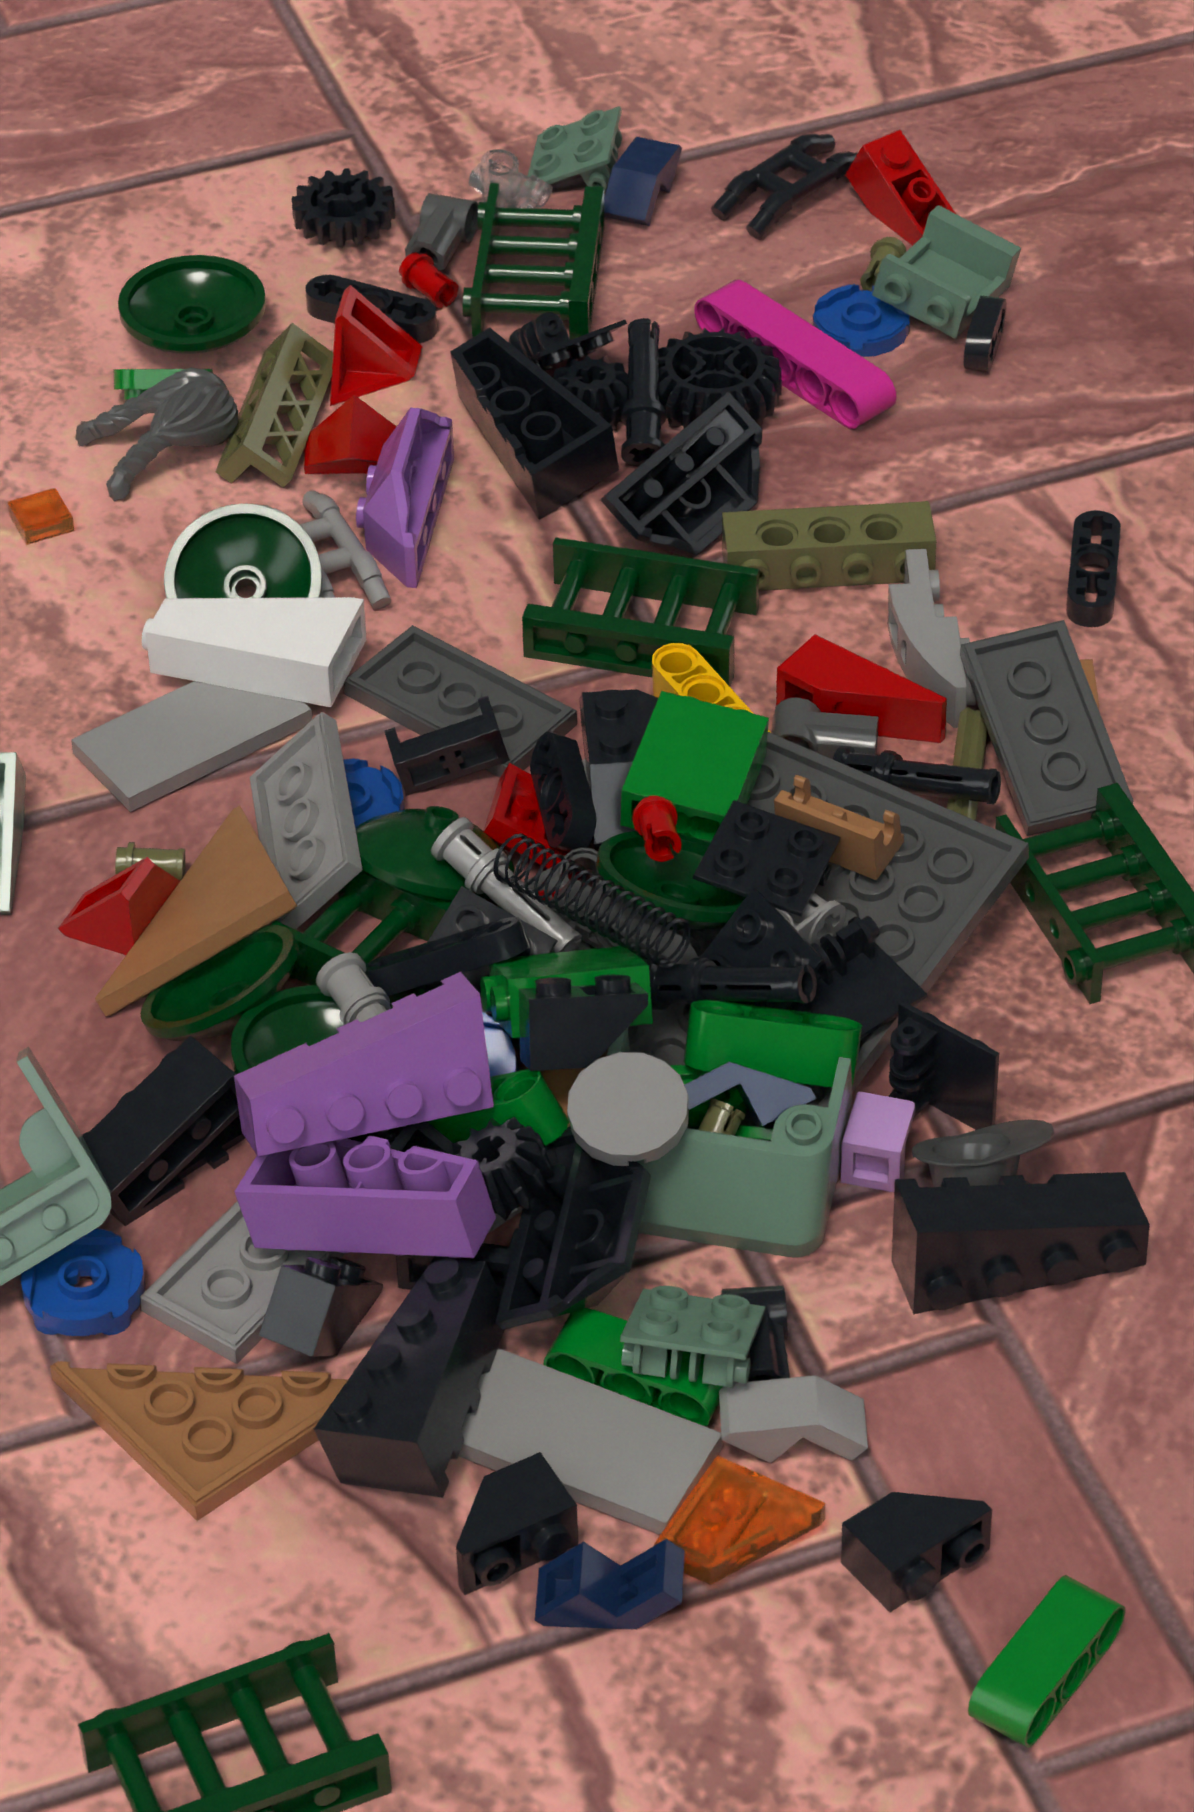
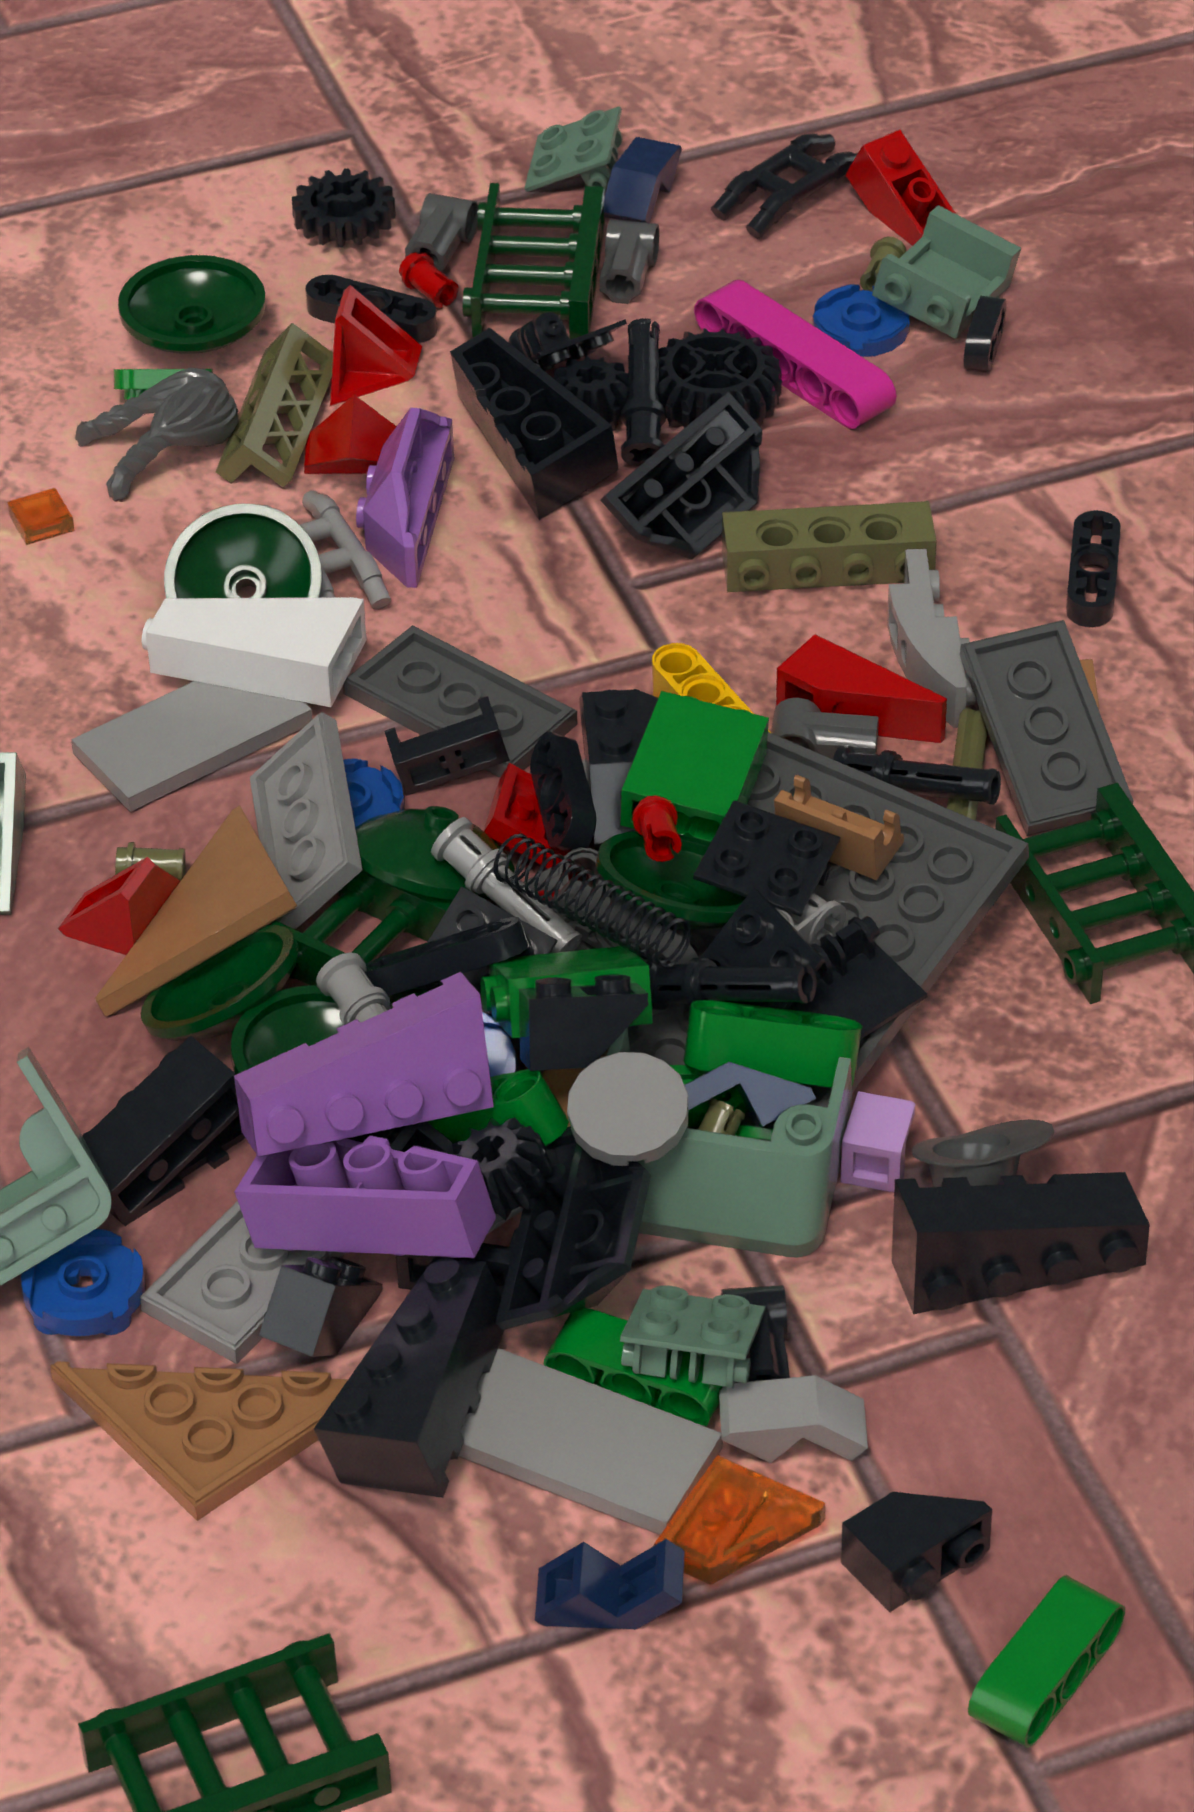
black slope [456,1452,578,1596] -> none
clear plate [468,149,552,208] -> none
dark green fence [522,537,759,687] -> none
black hinge [889,1001,1000,1130] -> none
none -> dark grey piece [599,220,660,304]

